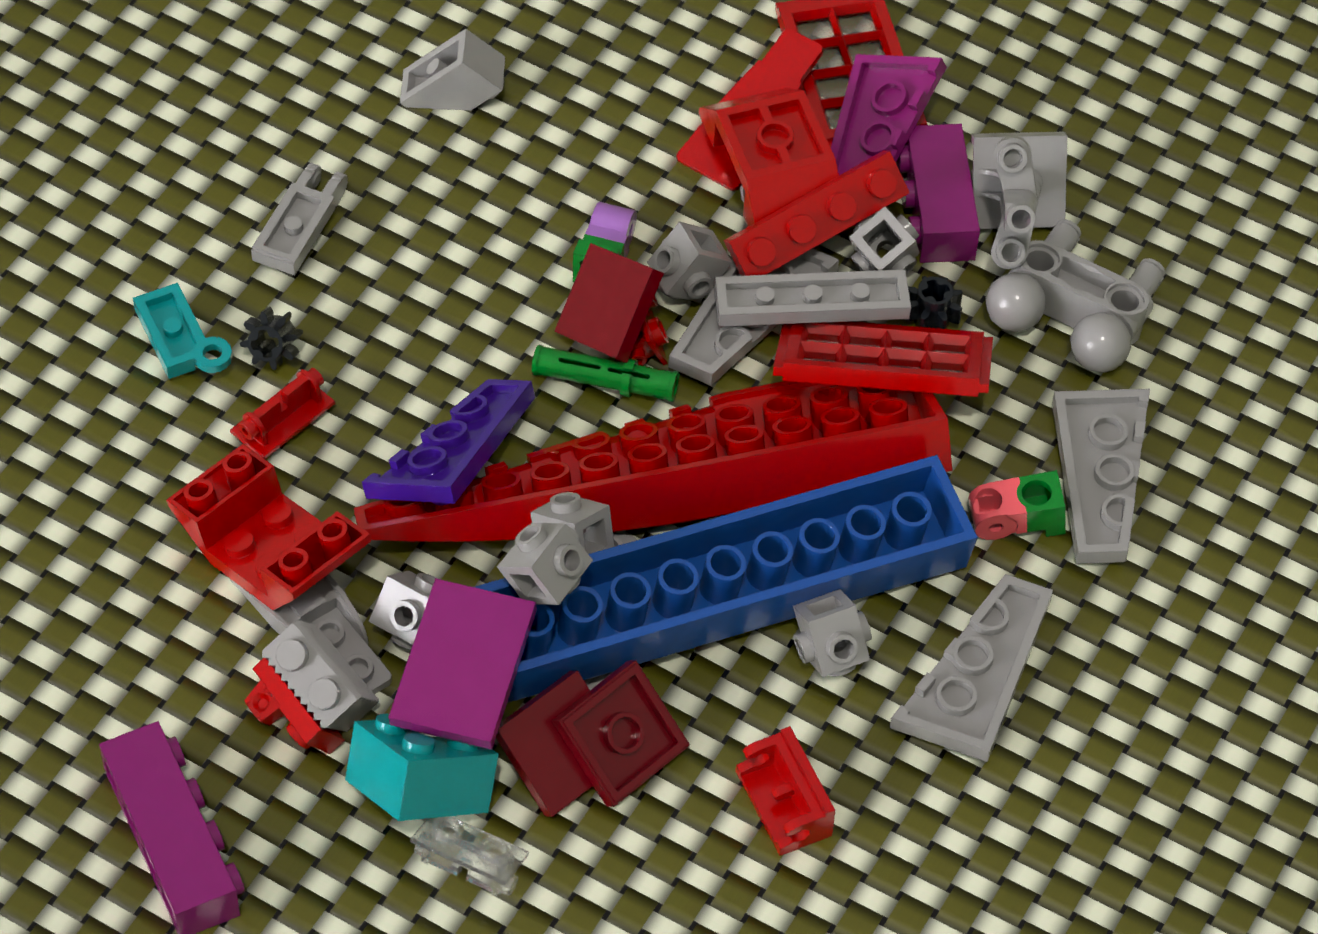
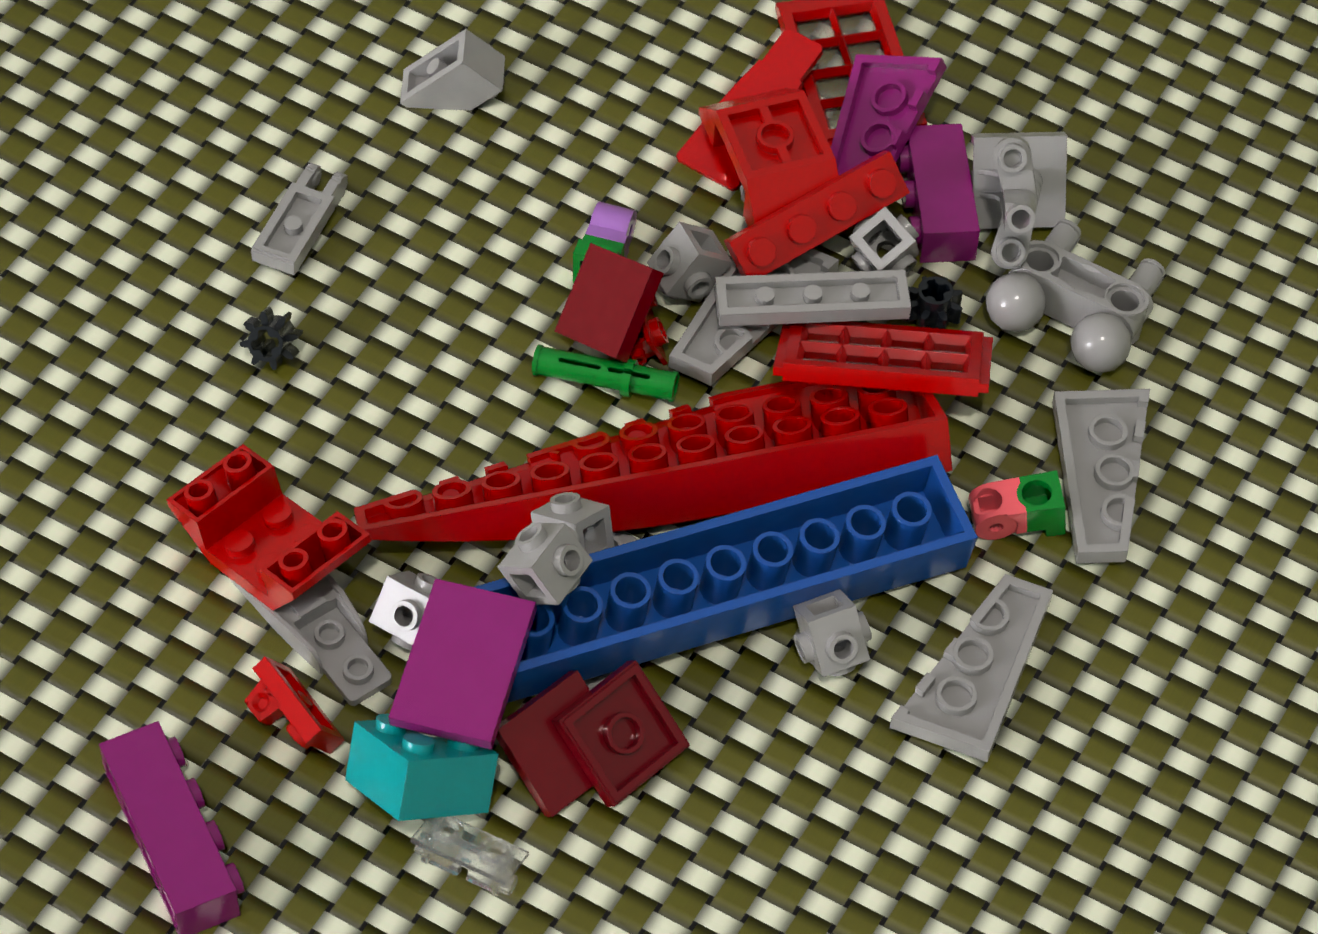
teal hinge [133,282,233,379] -> none
red hinge [230,368,335,459] -> none
light grey brick [262,619,379,732] -> none
dark purple wing [362,379,535,505] -> none
red hinge [736,726,836,856] -> none

